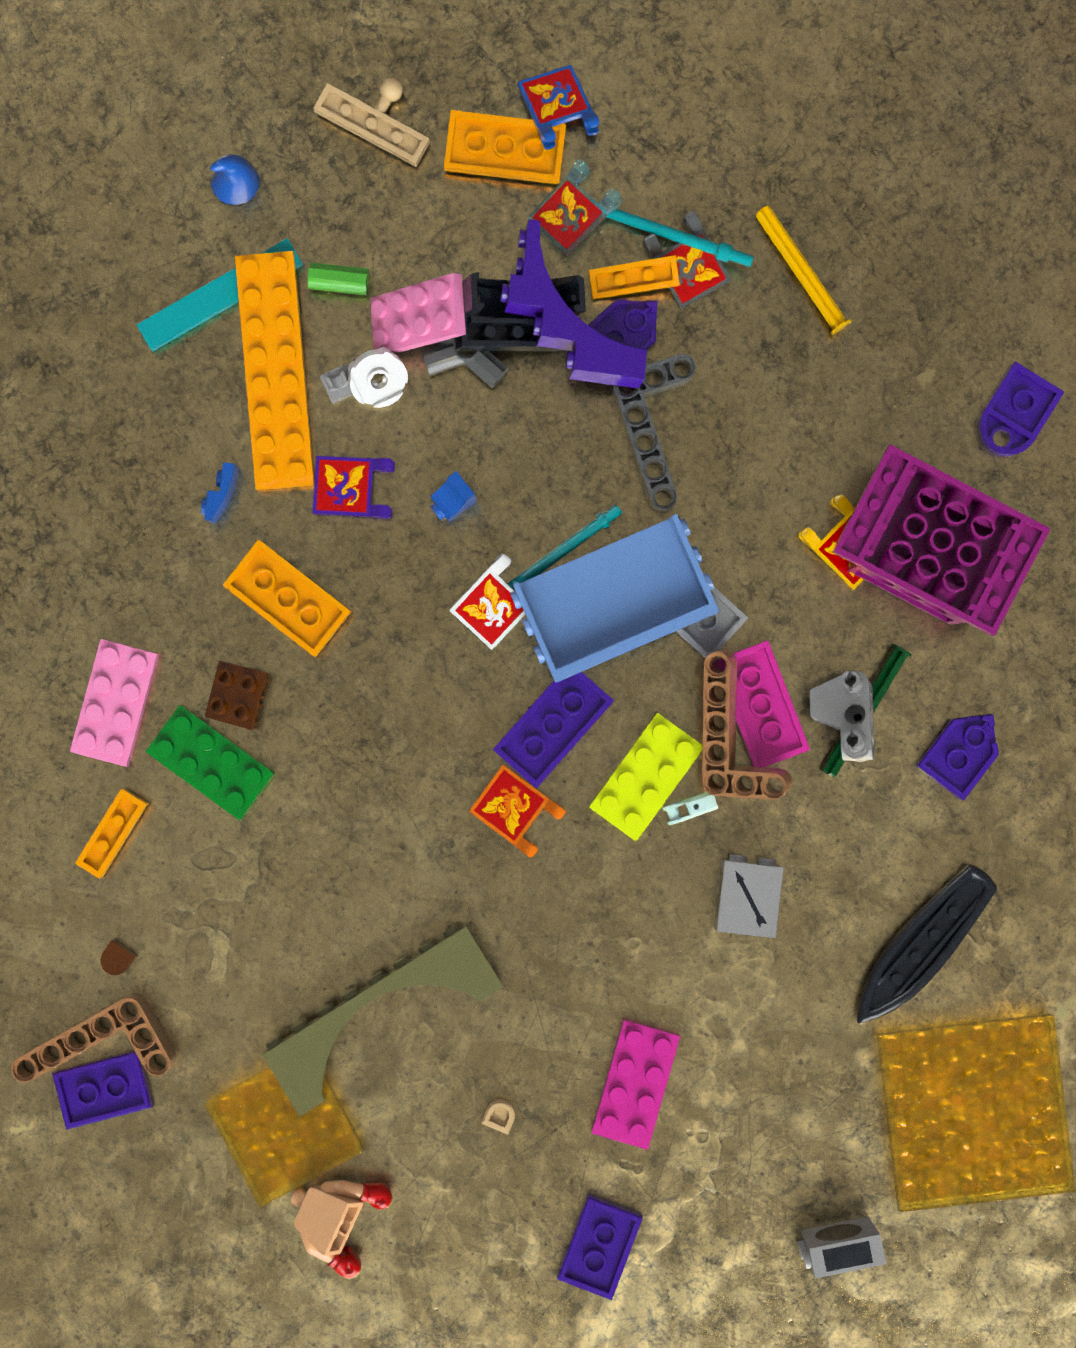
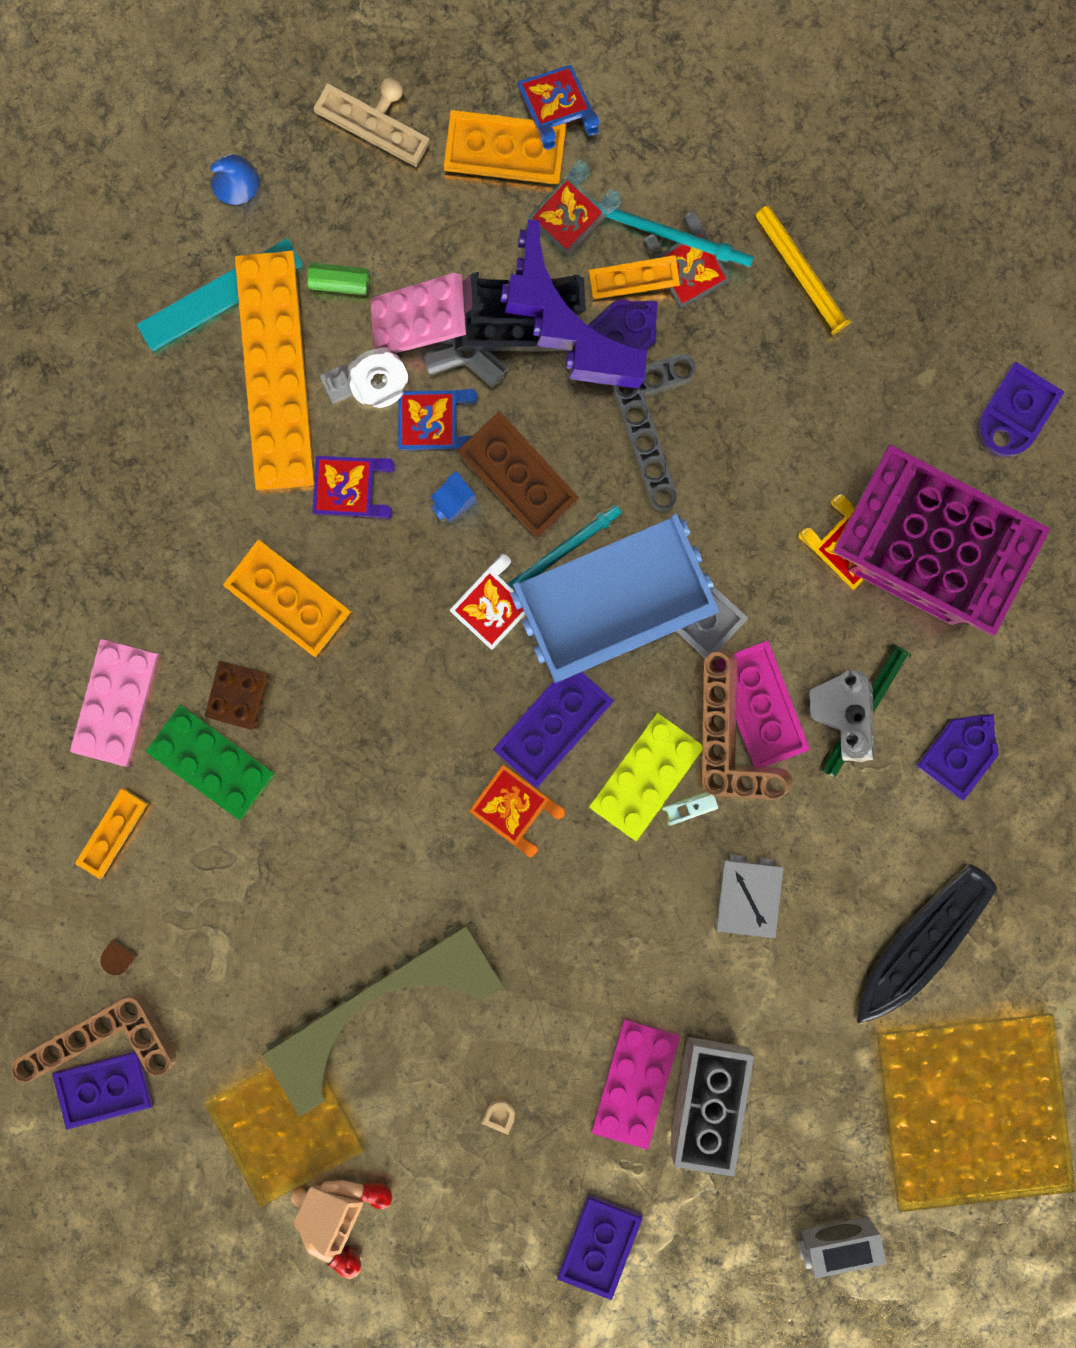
blue slope [201,462,239,523] -> none
none -> flag [398,389,478,450]
none -> reddish brown plate [456,411,579,538]
none -> light grey brick [670,1037,754,1177]

